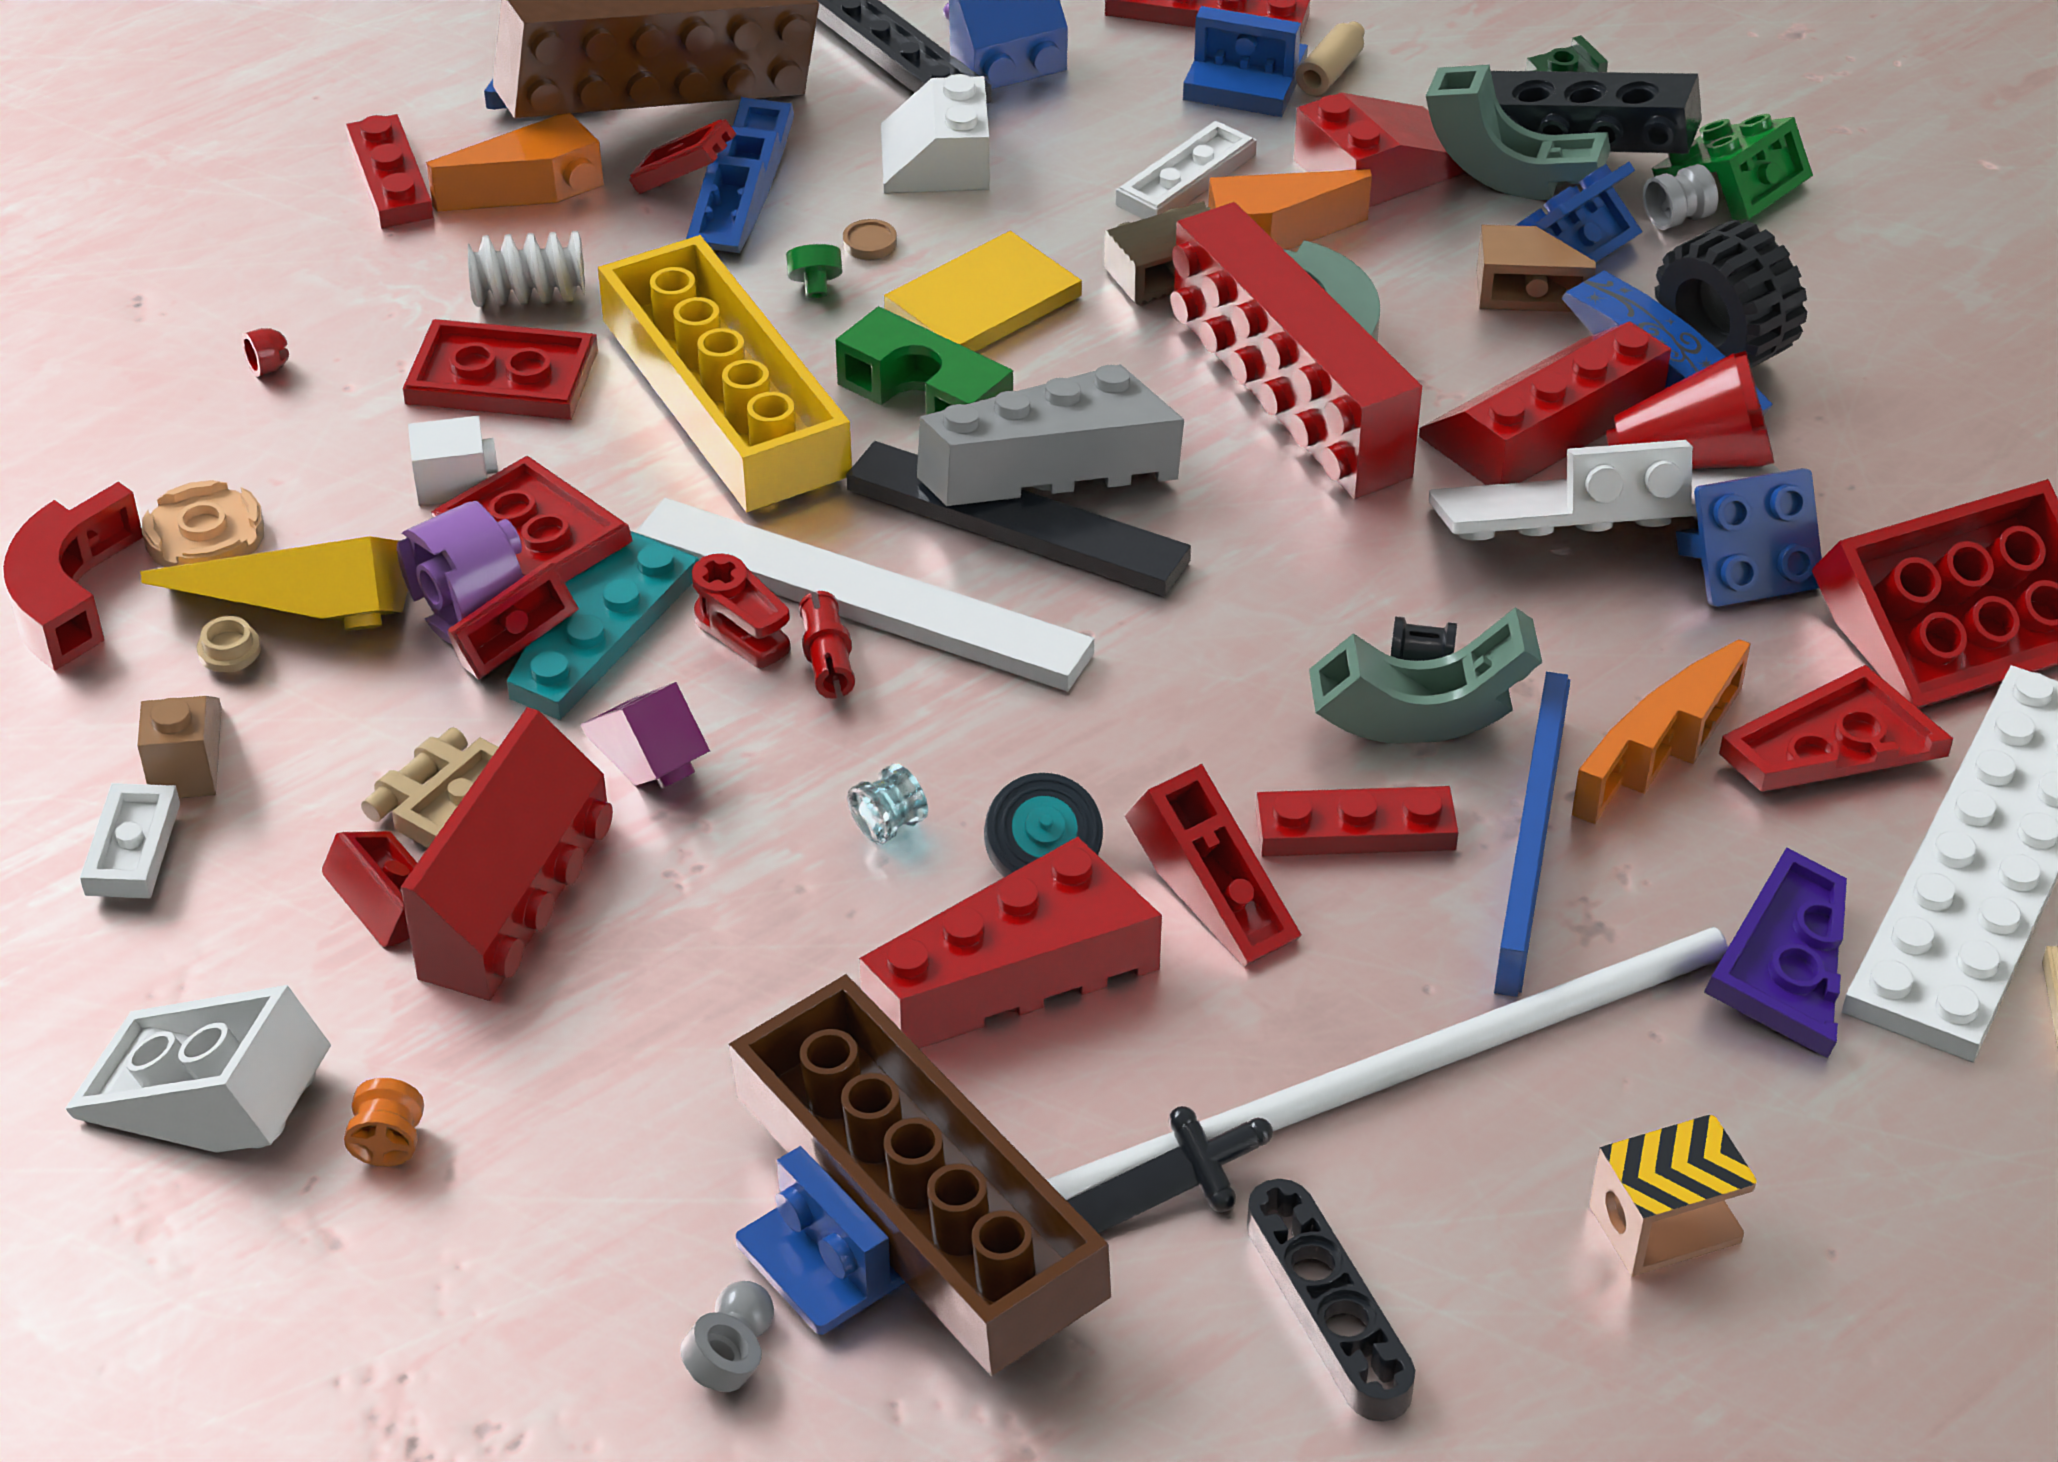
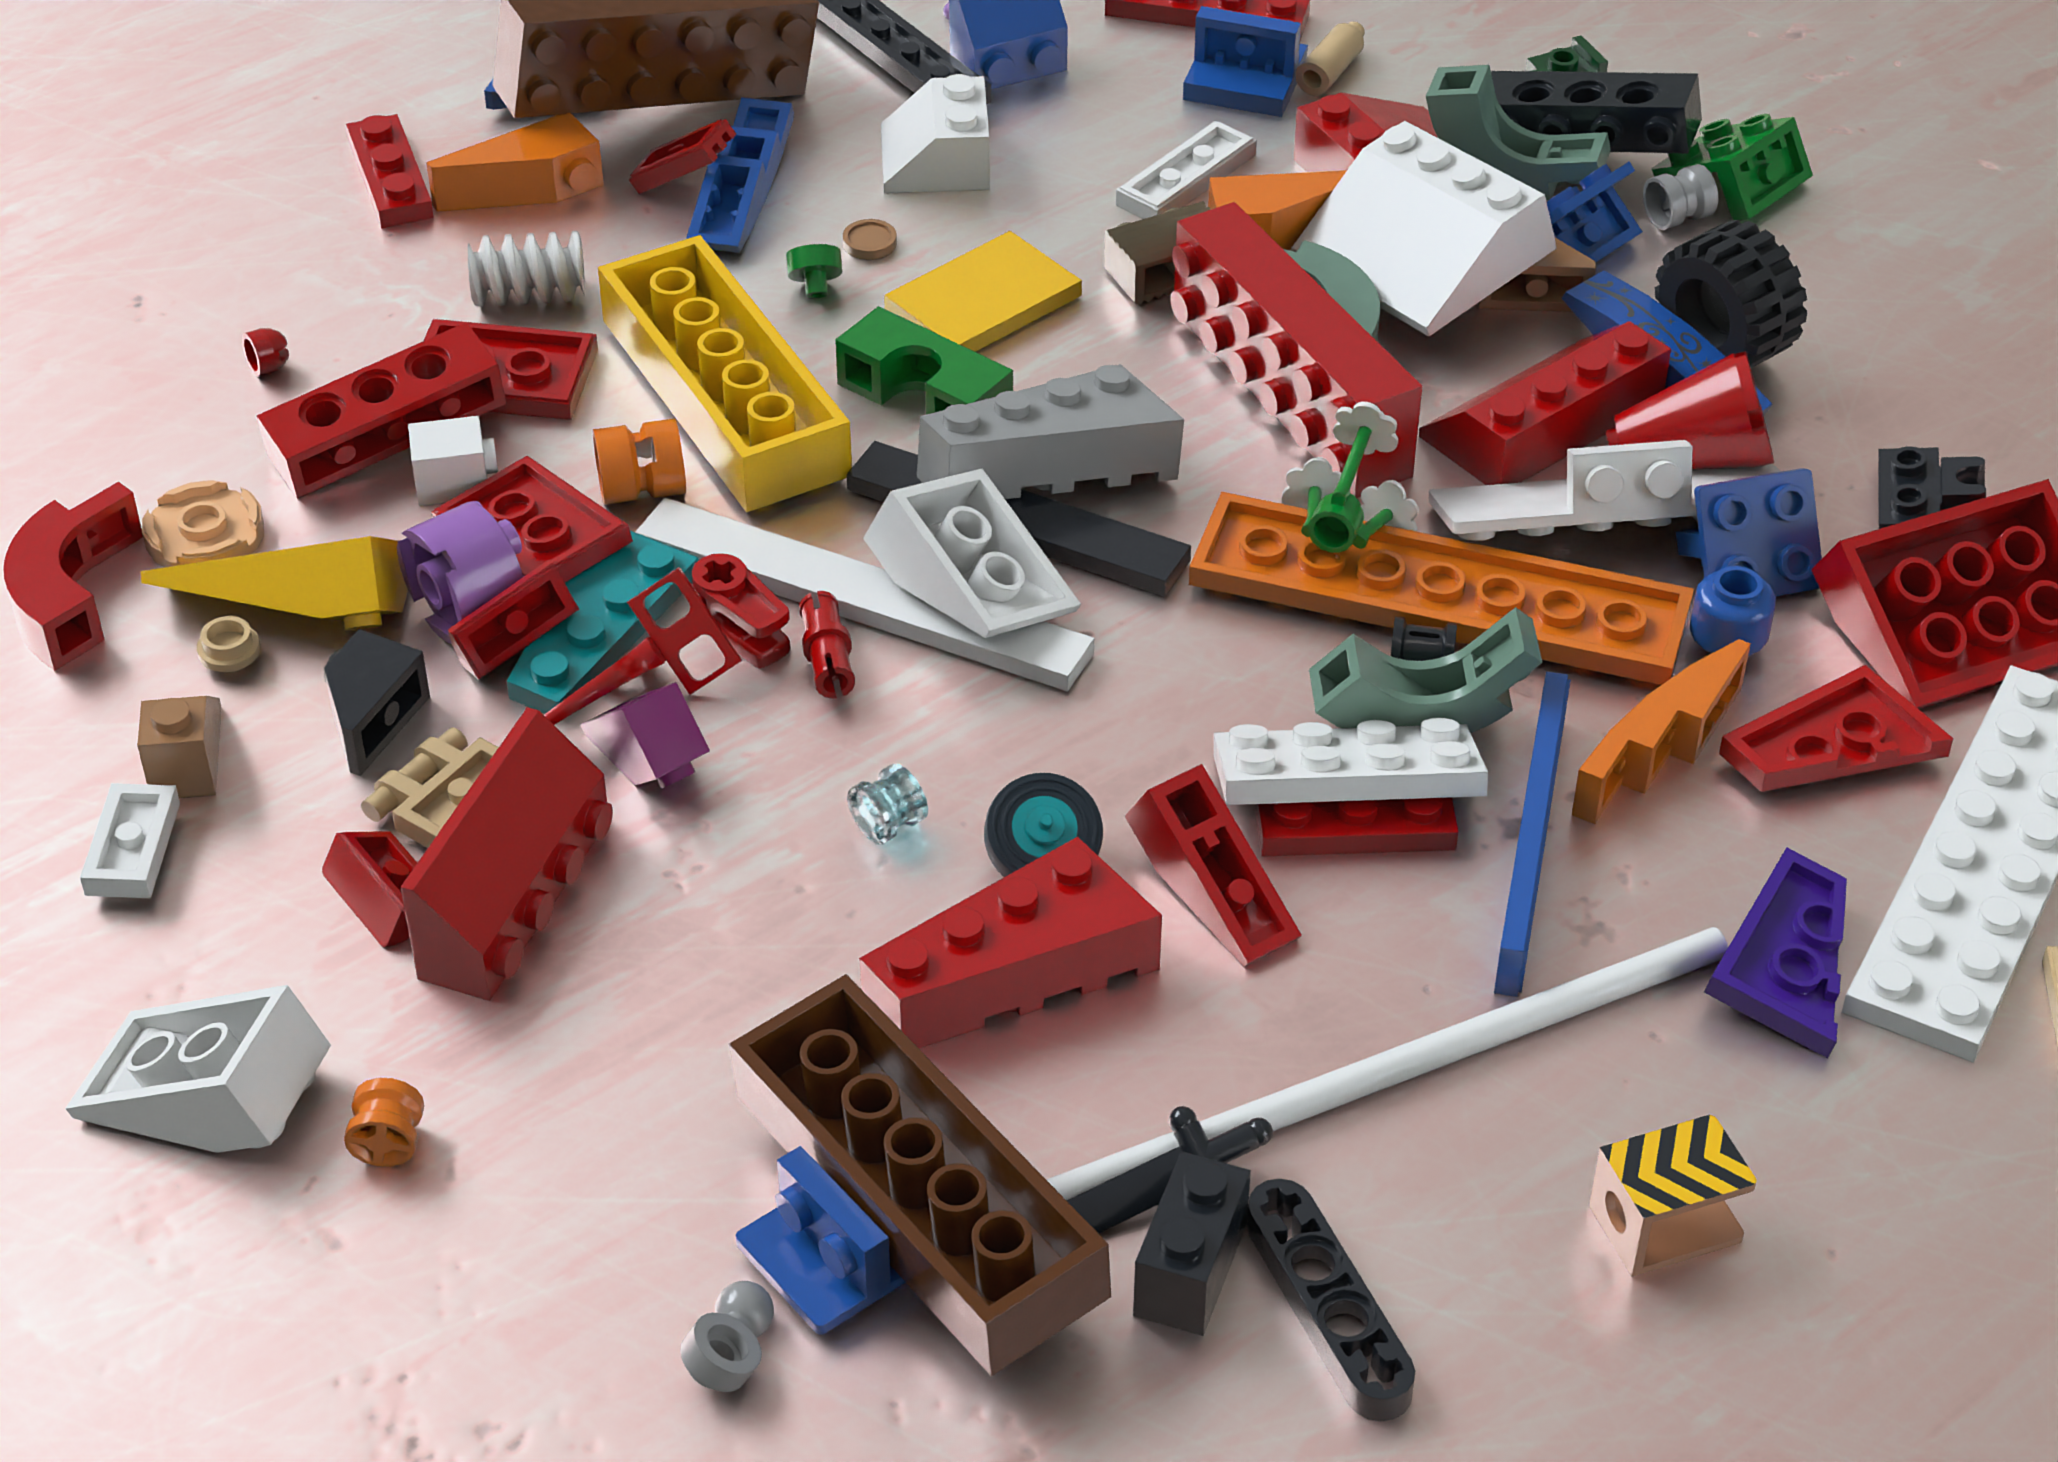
none -> red brick [256,322,506,499]
none -> black slope [324,629,430,776]
none -> red piece [544,567,742,725]
none -> orange wheel [593,418,686,505]
none -> white slope [863,468,1081,638]
none -> black brick [1133,1151,1251,1336]
none -> orange plate [1188,492,1694,685]
none -> white plate [1214,718,1488,805]
none -> plant [1281,401,1419,553]
none -> white slope [1292,121,1557,336]
none -> blue head [1690,566,1776,656]
none -> black plate [1878,446,1986,529]

